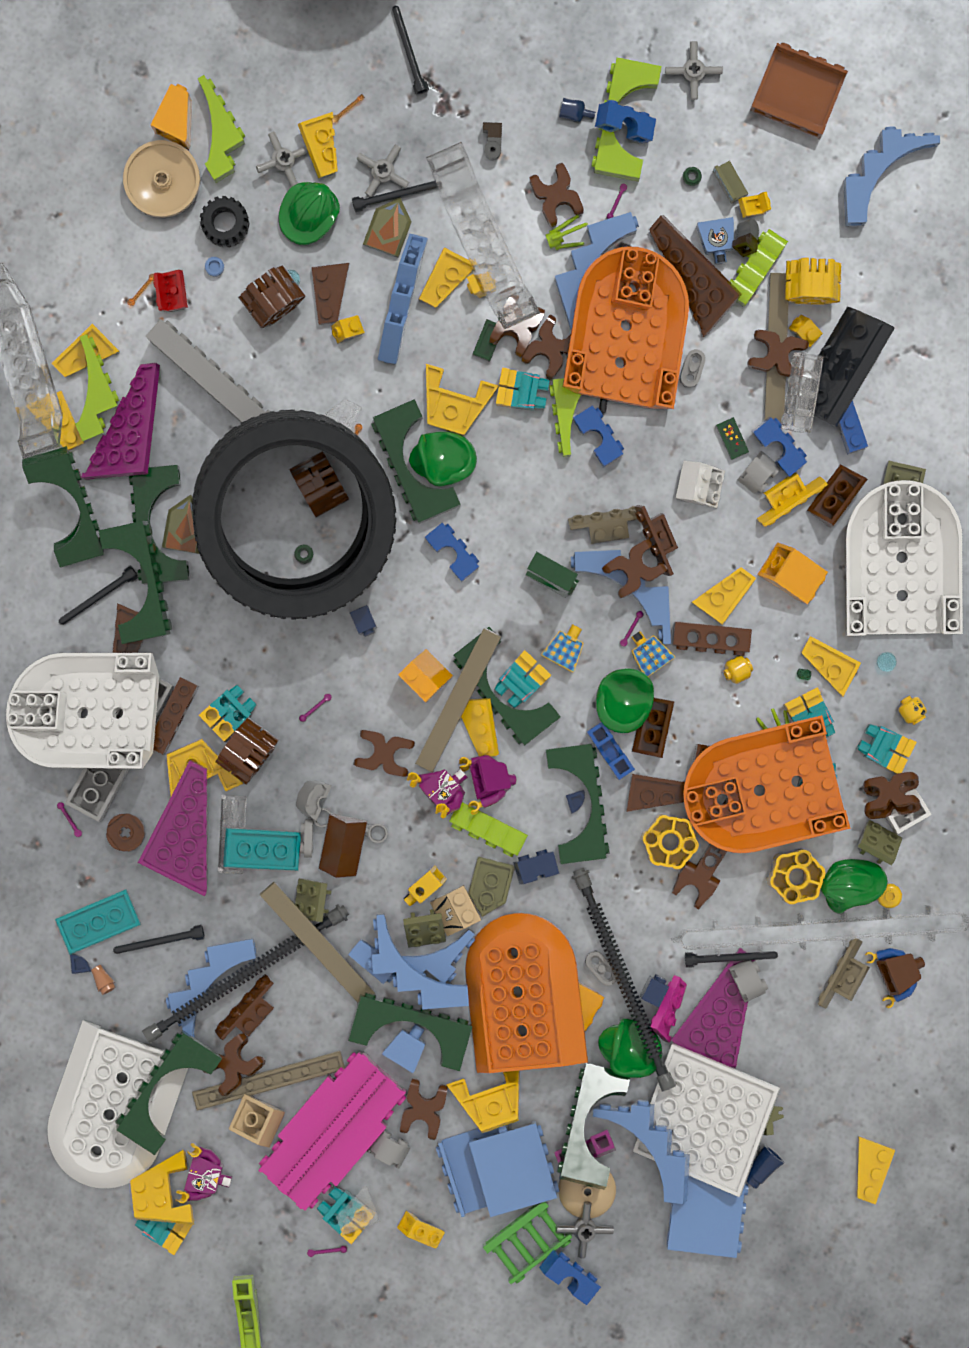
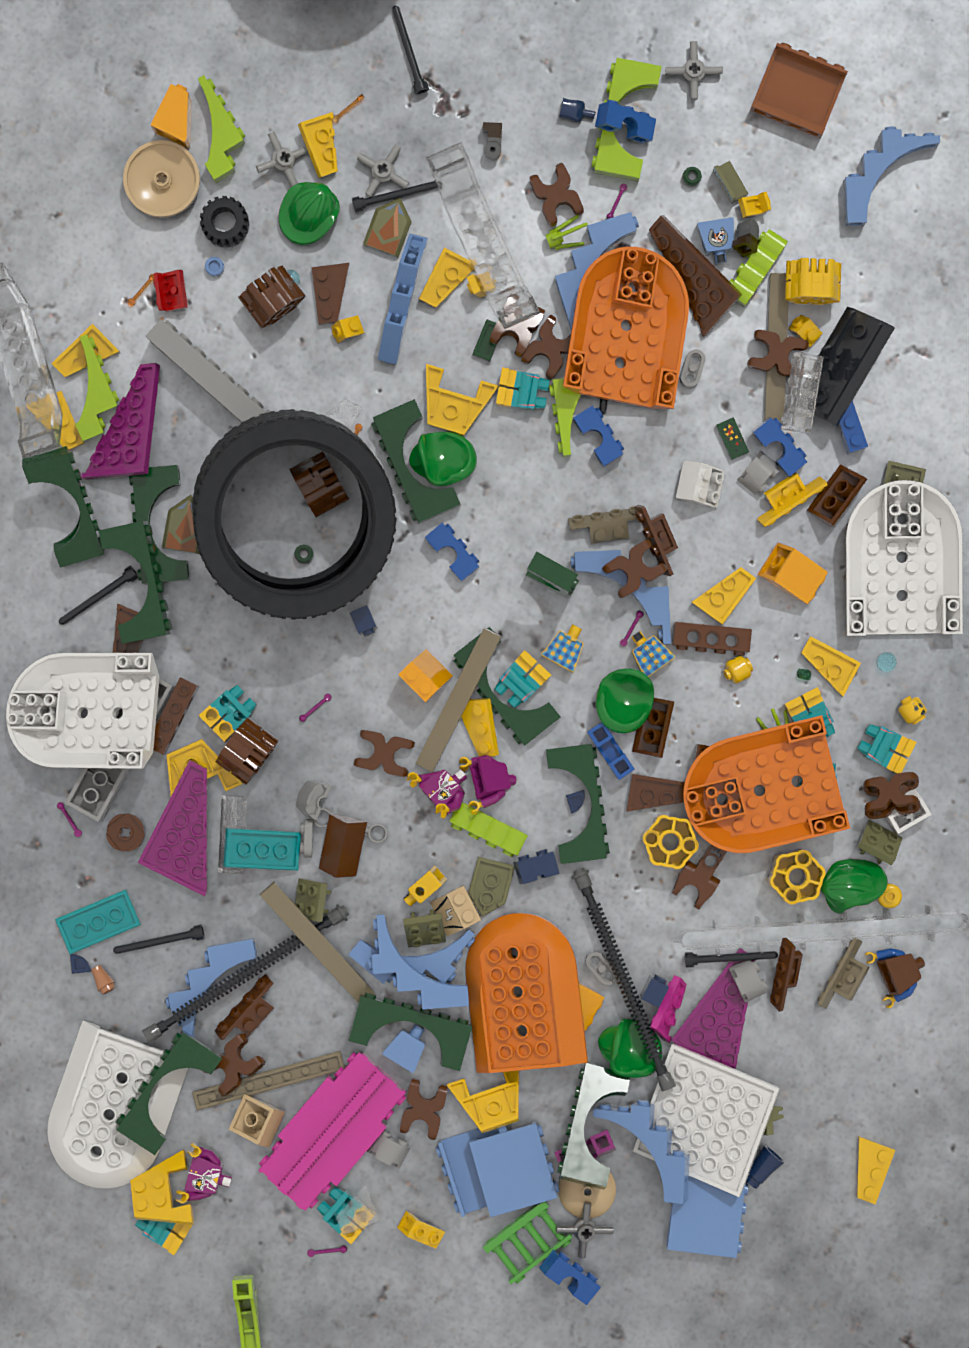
none -> reddish brown bracket [770,938,803,1012]

